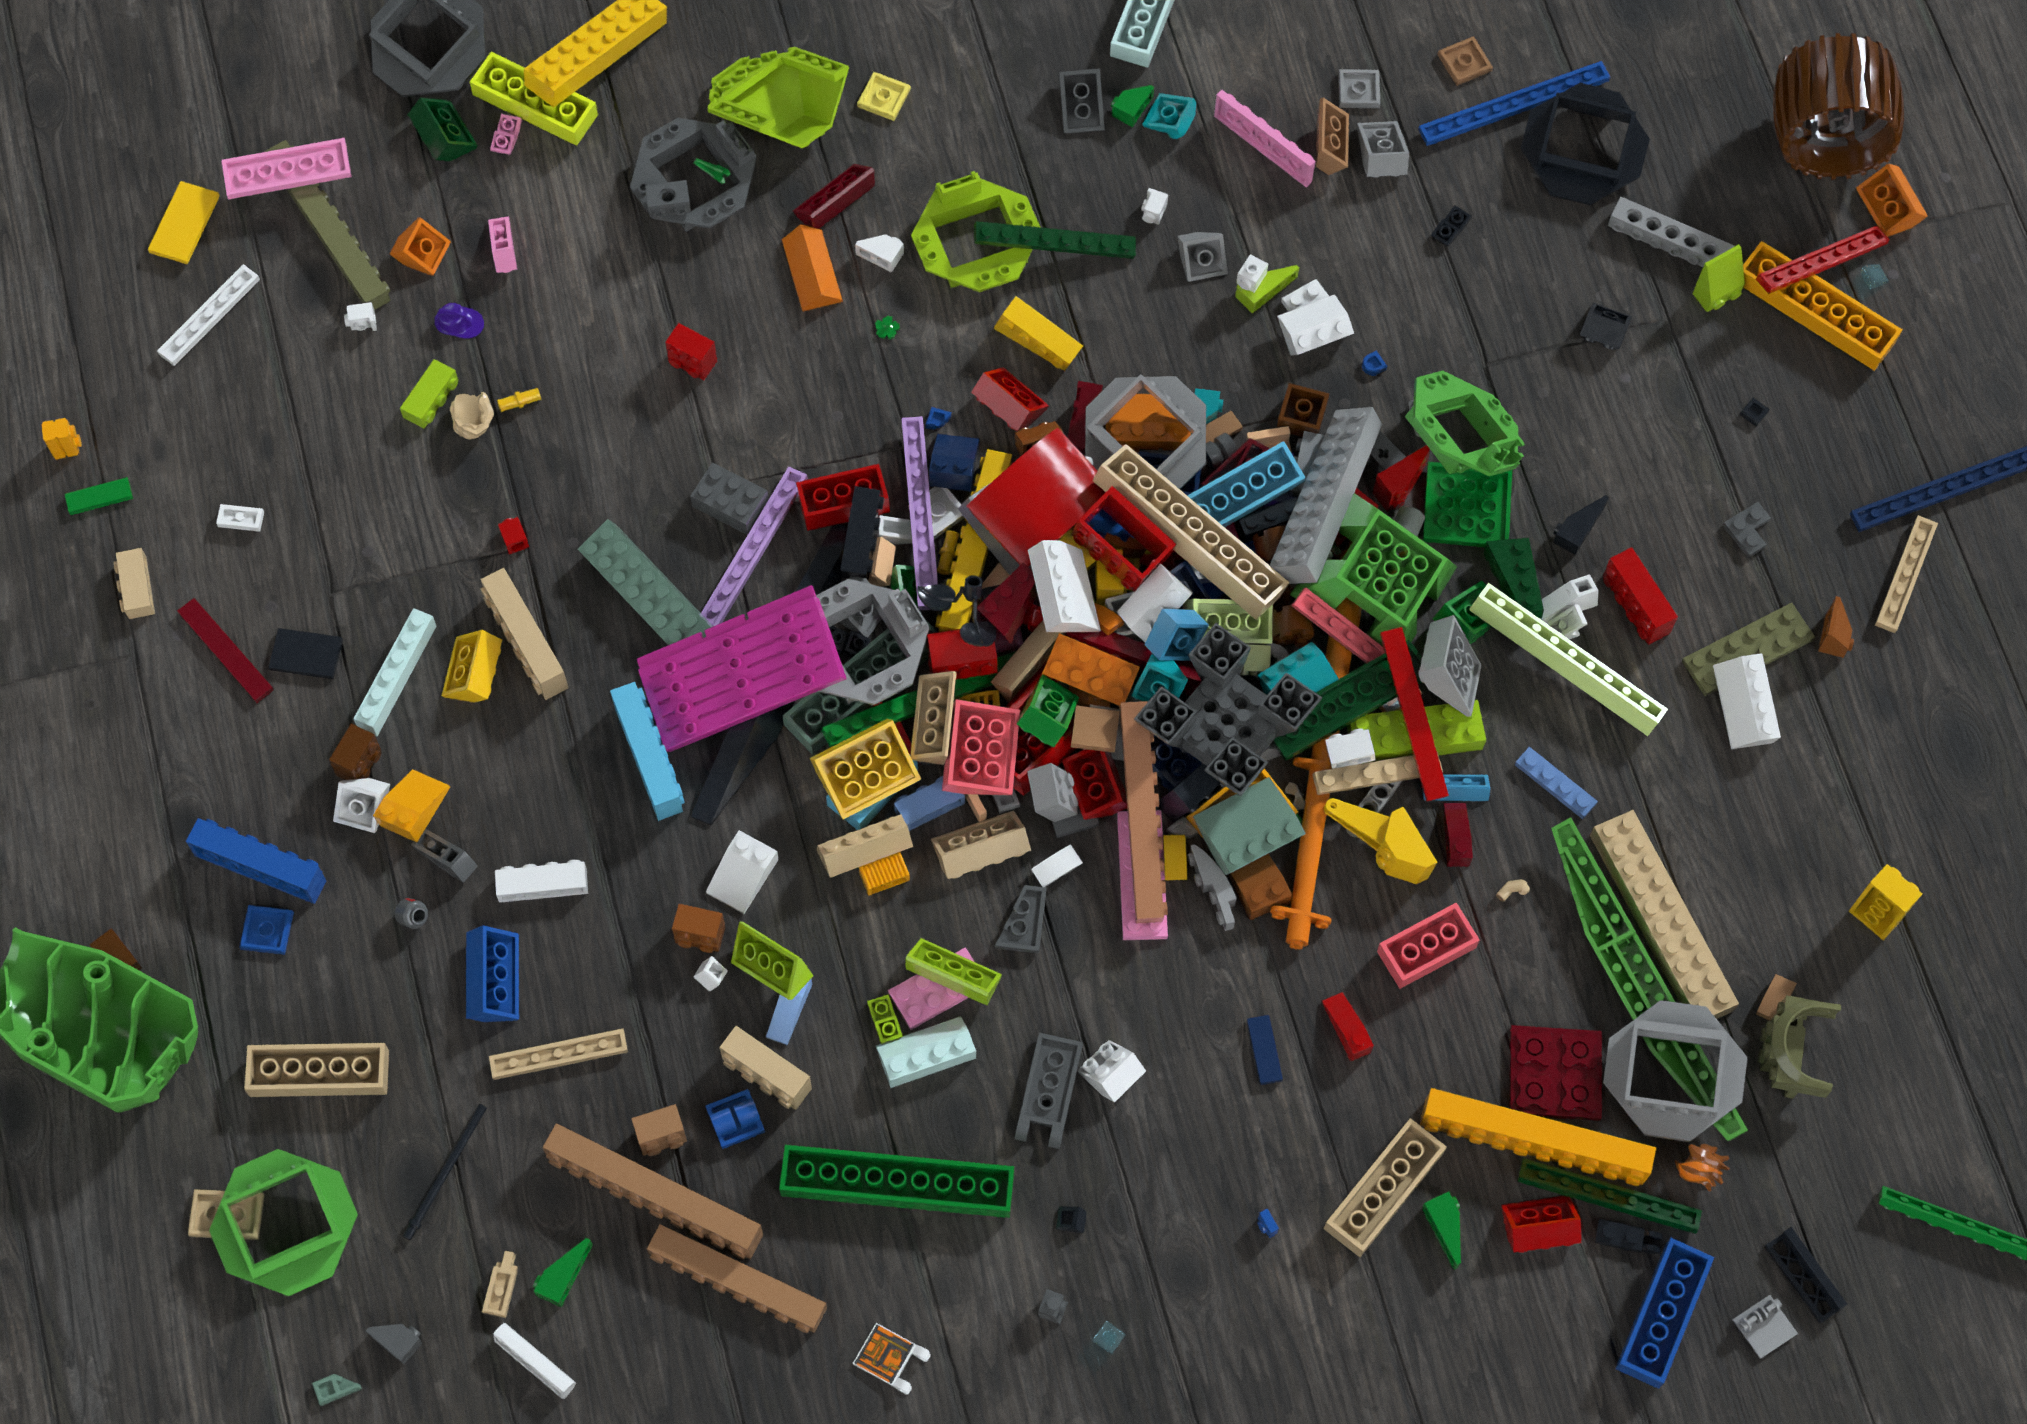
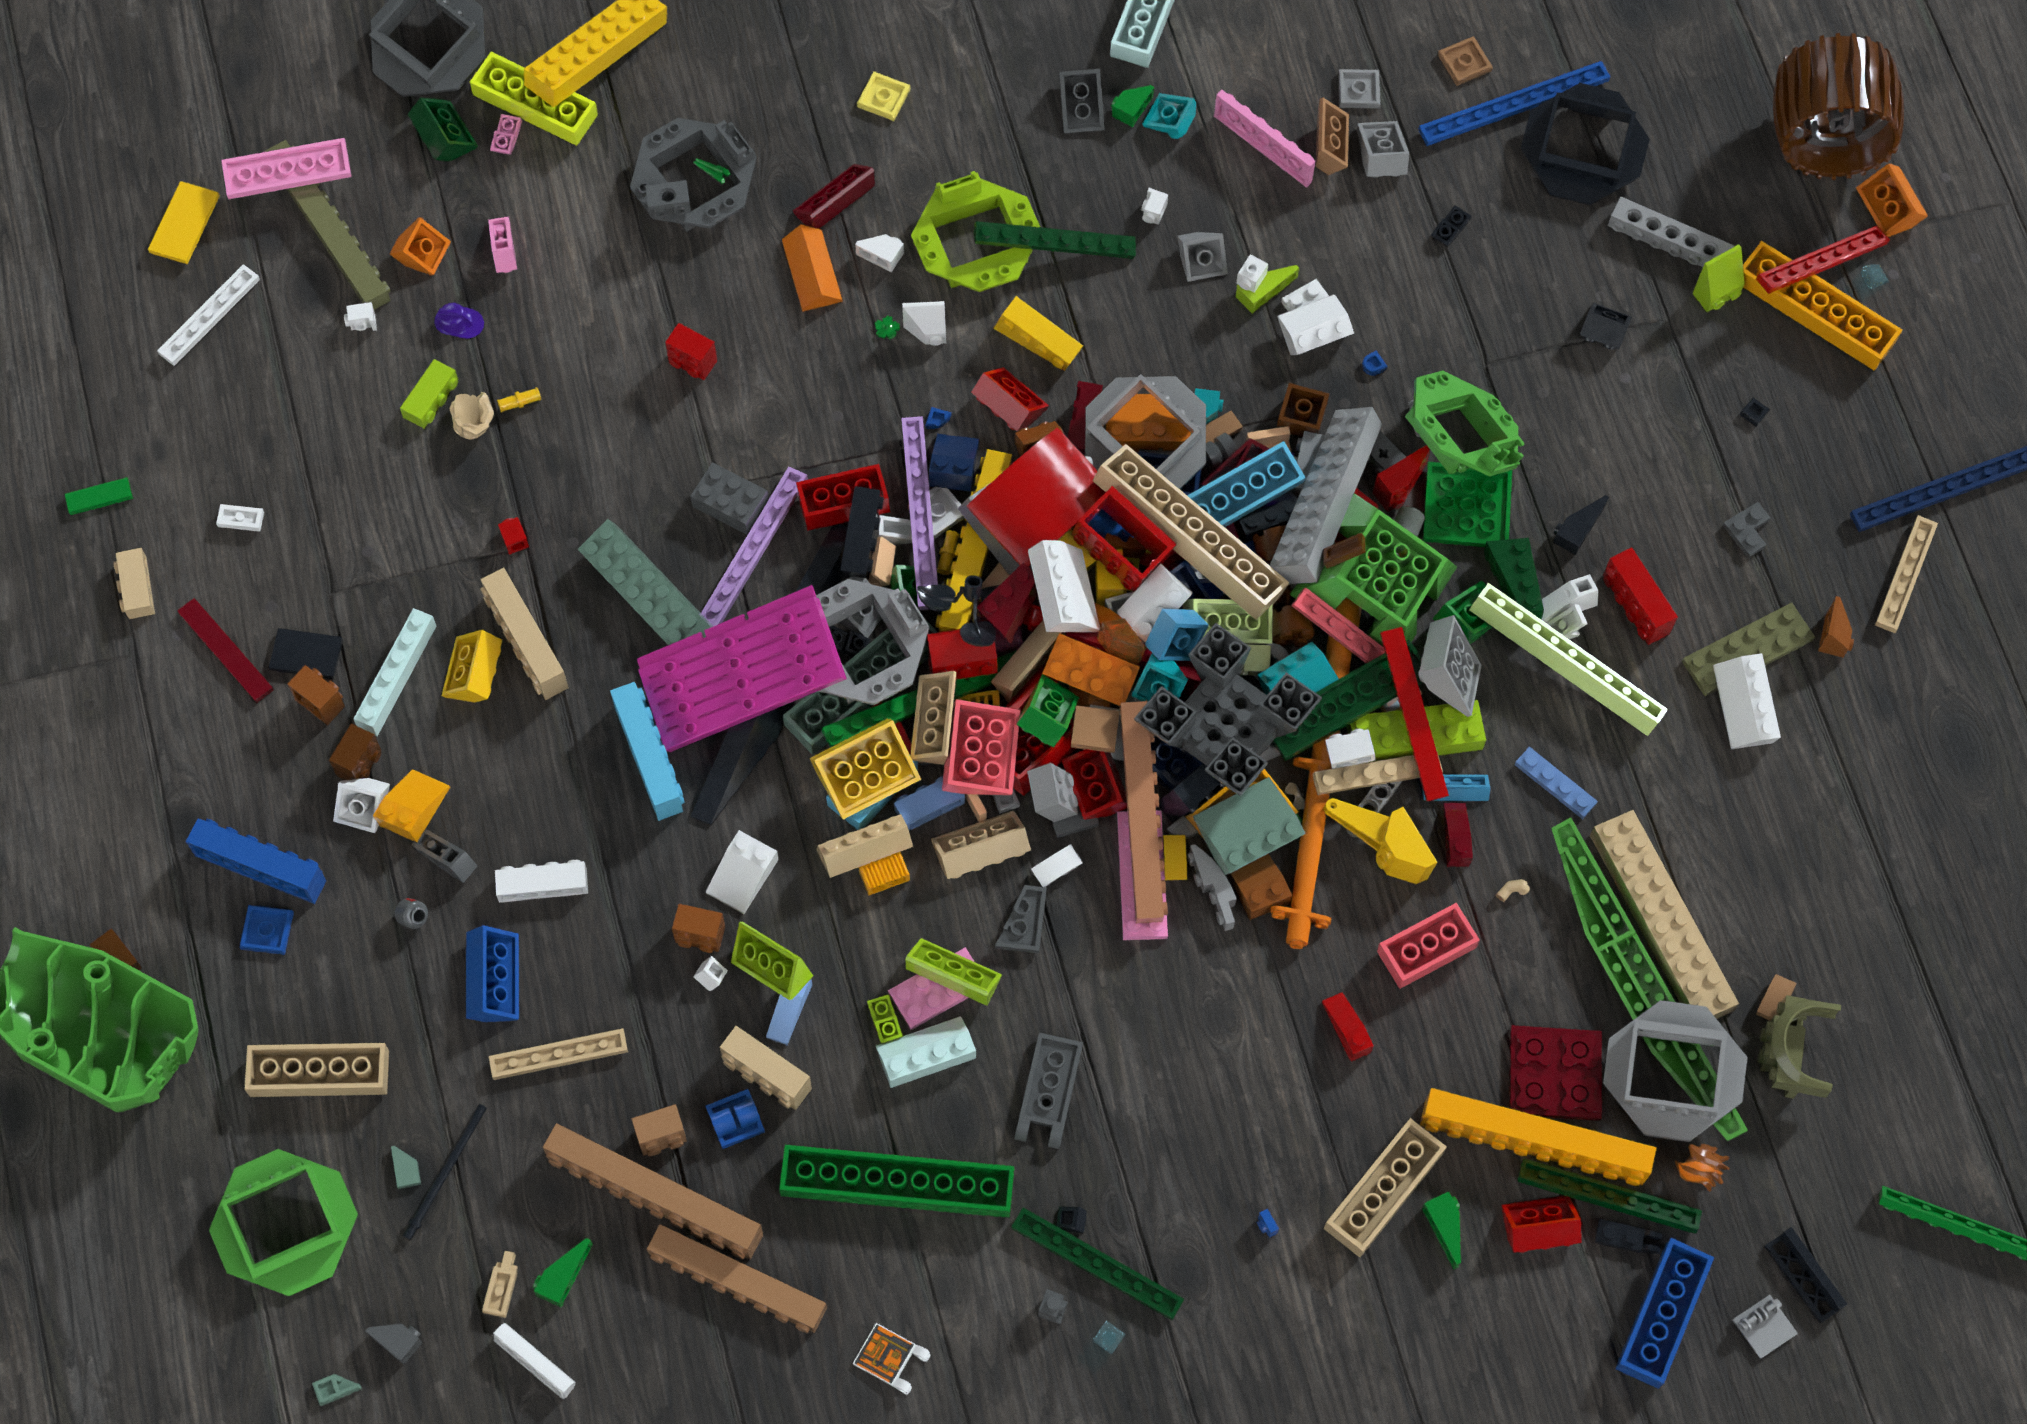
light orange brick [41,418,82,459] -> none
tan tile [188,1190,264,1240] -> none
lime windscreen [707,47,849,148] -> none
white slope [1077,1040,1146,1102] -> none
dark blue tile [1247,1015,1283,1085] -> none
yellow brick [1849,864,1922,940] -> none
none -> dark orange brick [288,665,345,726]
none -> sand green tile [391,1146,421,1189]
none -> white slope [902,301,946,346]
none -> dark green plate [1011,1207,1184,1321]
none -> clear orange slope [1097,618,1146,664]
none -> reddish brown tile [1323,533,1366,569]

